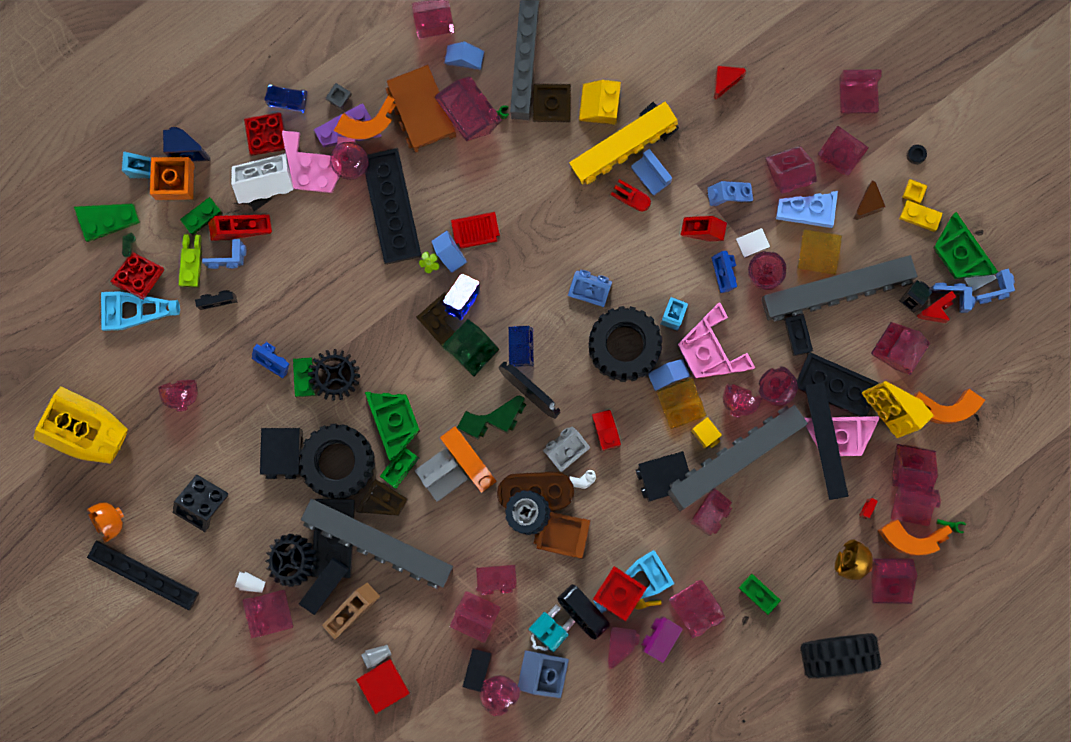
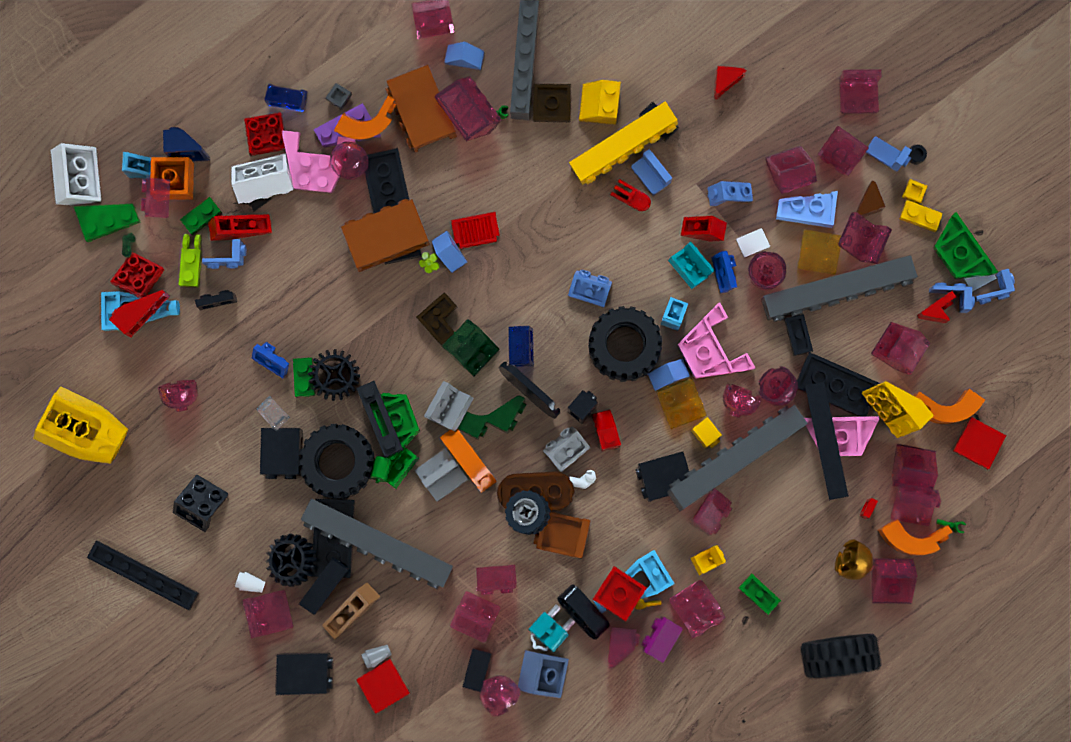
orange cylinder [86,502,124,542] -> none
dark brown wing [356,479,409,516] -> none
hinge [442,274,480,320] -> none
black slope [899,280,932,313] -> none
none -> white slope [51,143,101,206]
none -> red slope [109,290,170,337]
none -> clear pink bracket [141,175,170,218]
none -> clear tile [256,396,290,431]
none -> black slope [275,653,334,695]
none -> dark orange panel [341,199,430,272]
none -> black container [356,381,404,458]
none -> green piece [370,456,392,484]
none -> light grey bracket [424,381,474,432]
none -> black brick [567,390,598,424]
none -> teal bracket [668,242,714,289]
none -> yellow bracket [691,545,726,575]
none -> clear pink bracket [838,212,892,264]
none -> medium blue bracket [865,137,912,172]
none -> red tile [953,417,1007,470]

